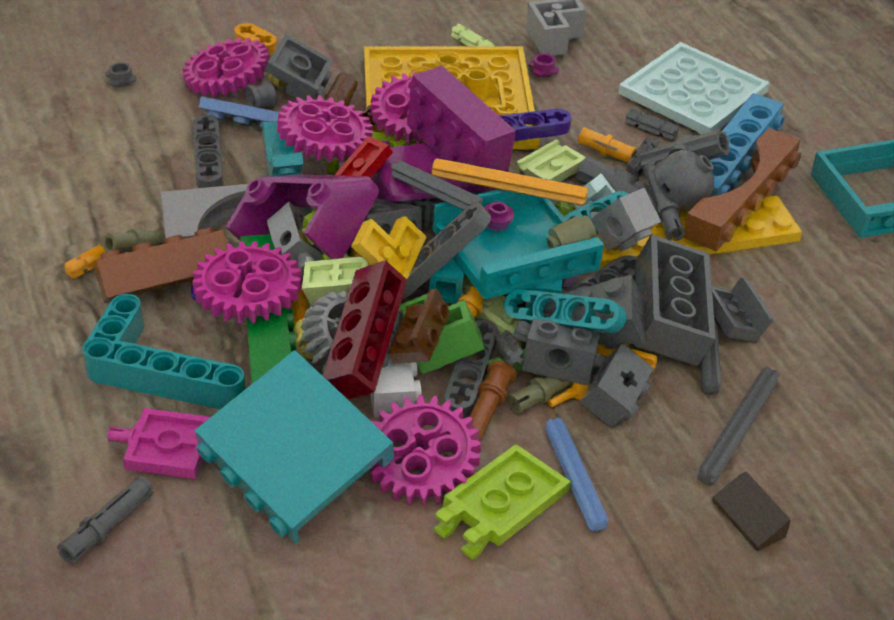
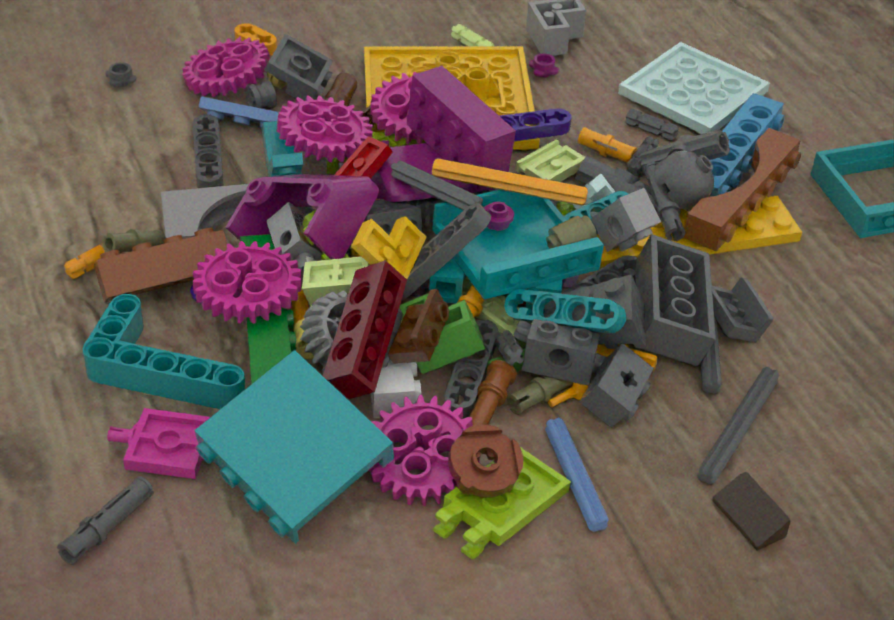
none -> copper plate [448,425,523,497]

